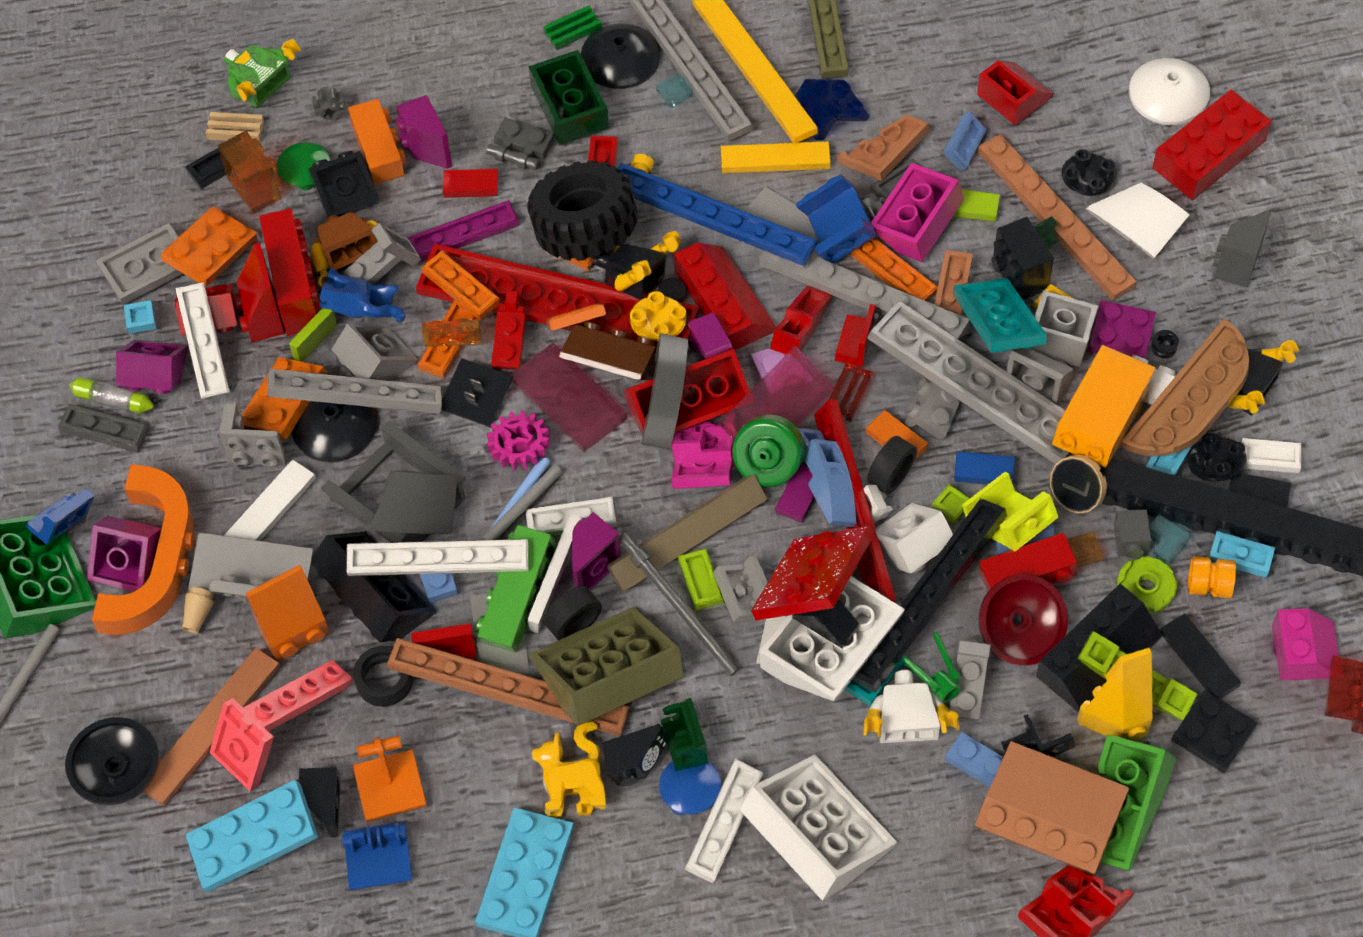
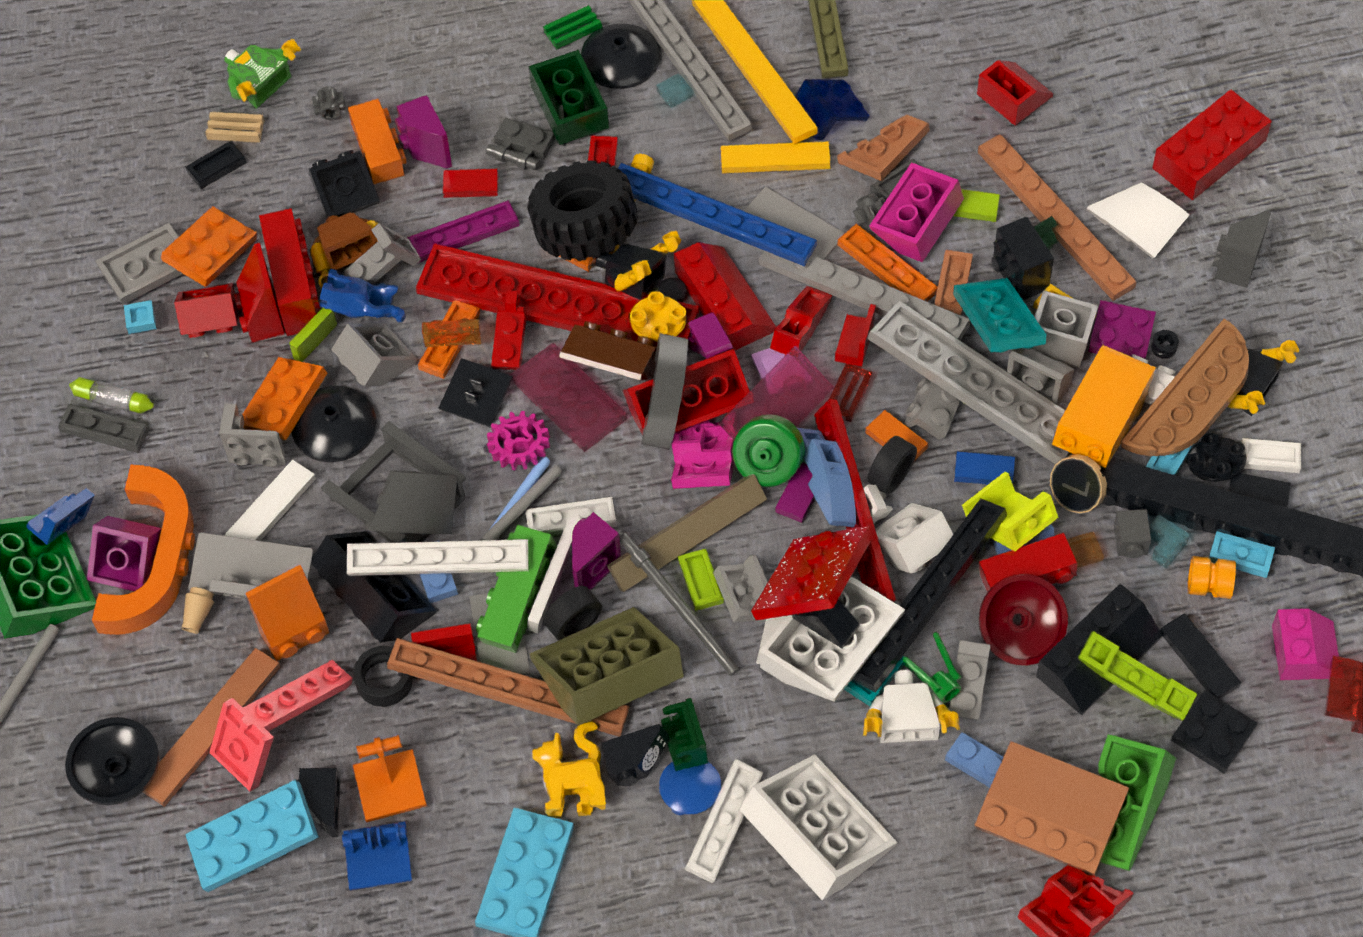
magenta slope [116,340,188,394] -> none
white tile [176,282,230,399] -> none
clear orange brick [217,131,282,214] -> none
light grey plate [267,369,442,414] -> none
green dish [276,142,330,191] -> none
orange tile [421,250,500,320] -> none
orange tile [546,303,606,331] -> none
blue panel [796,174,877,263] -> none
lime tile [931,484,970,525] -> none
medium blue plate [943,111,987,171] -> none
black bracket [1001,714,1075,757] -> none
black dish [1061,149,1116,196] -> none
yellow wedge [1077,648,1152,741] -> none
lime tile [1116,556,1178,614] -> none
white dish [1129,58,1210,125] -> none

